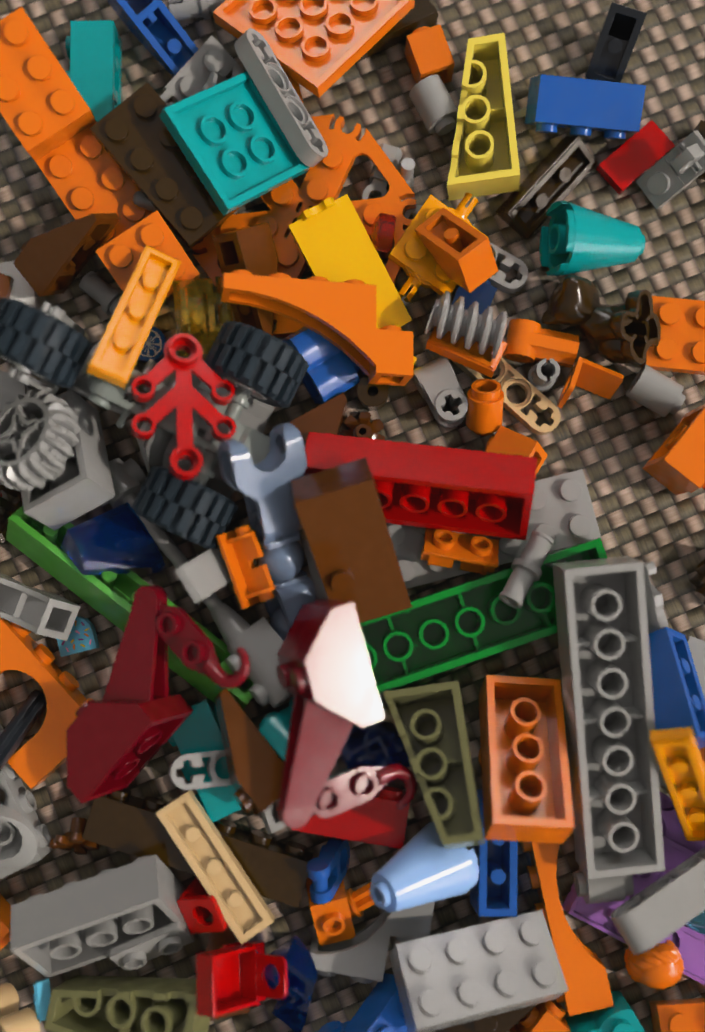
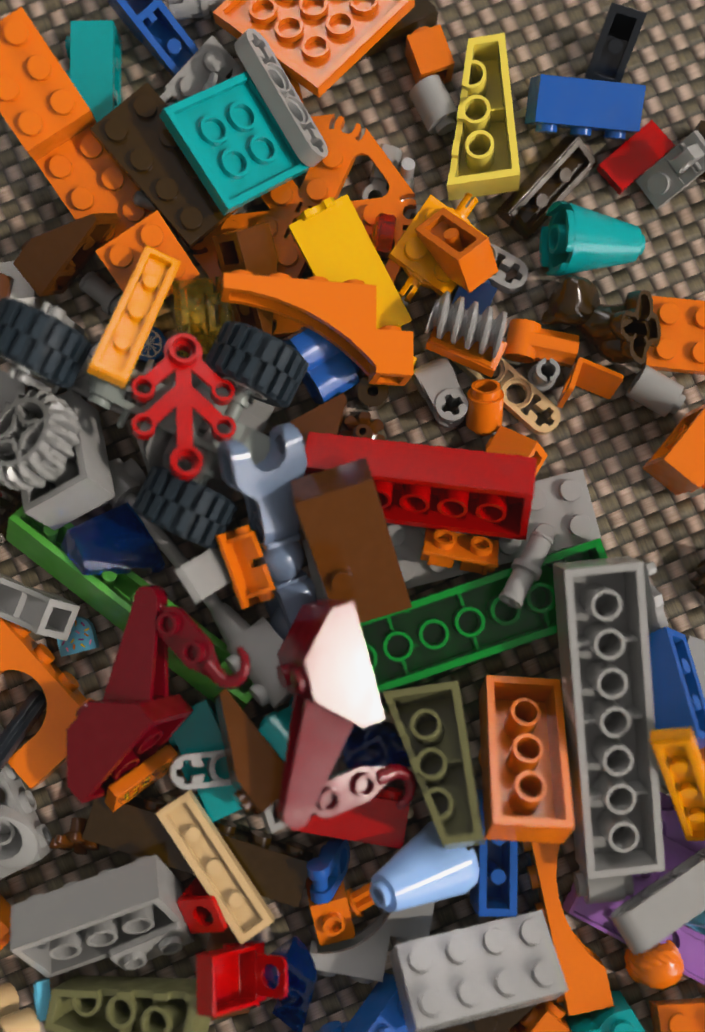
none -> orange tile [105,745,178,813]

